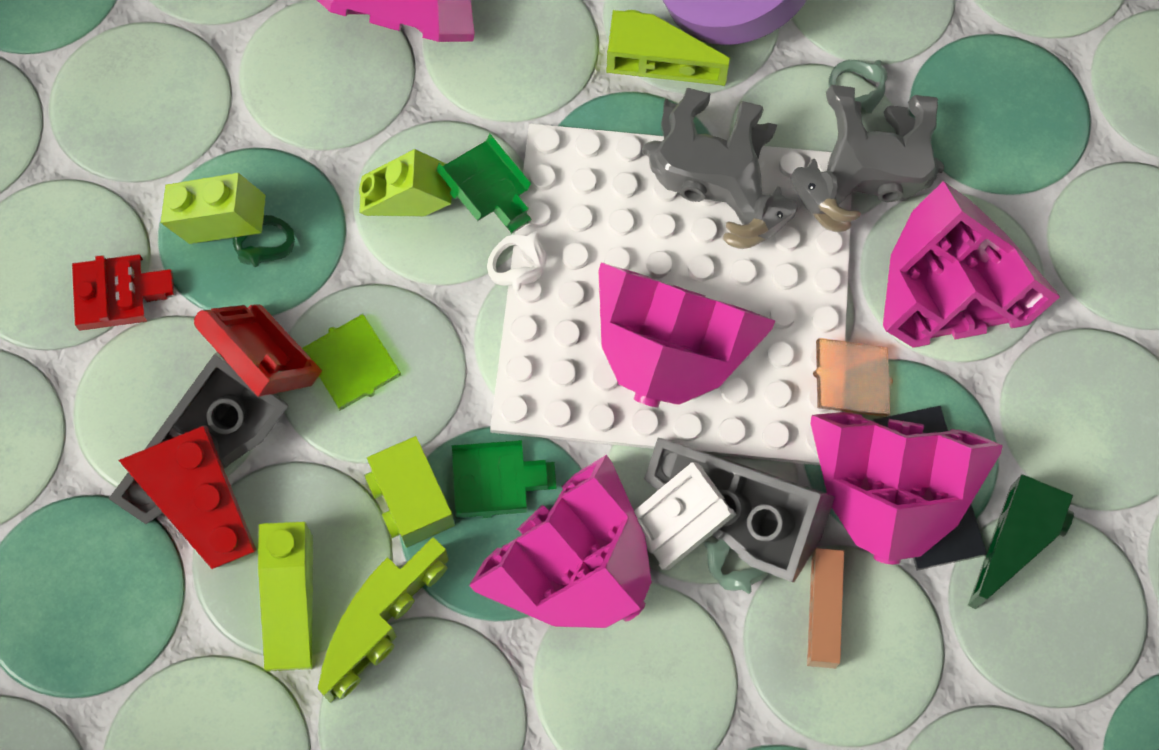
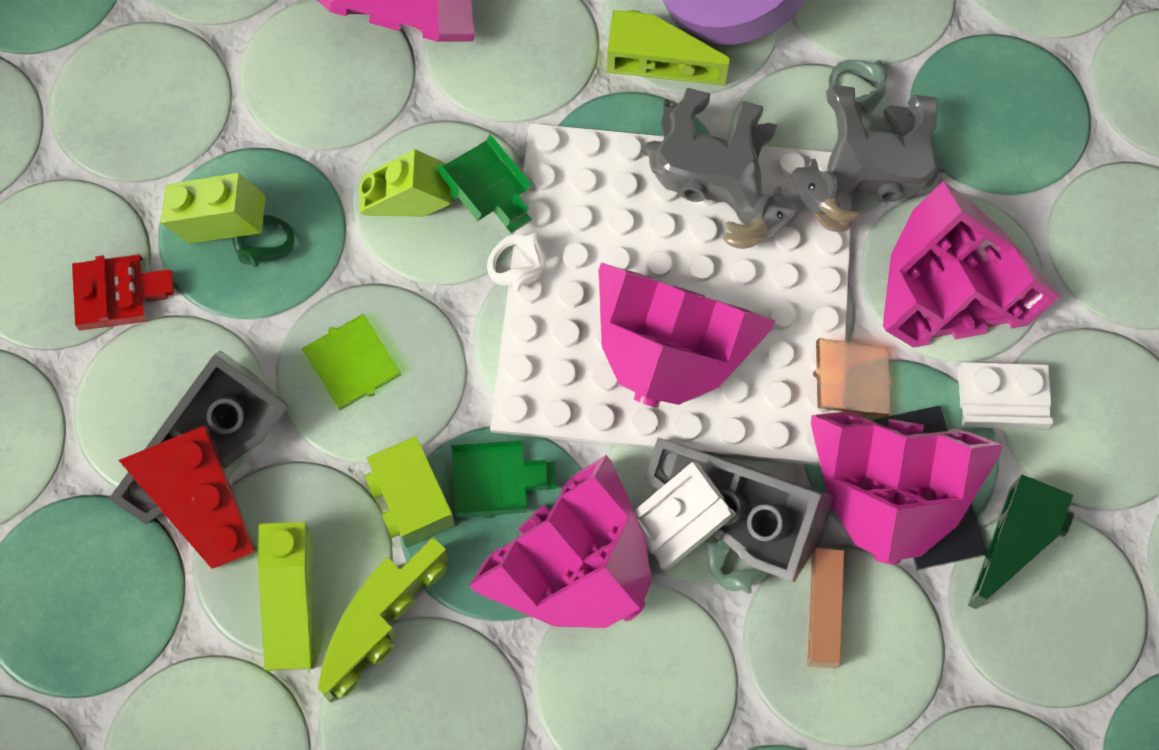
red container [194,304,322,397] -> none
none -> white plate [958,363,1053,430]

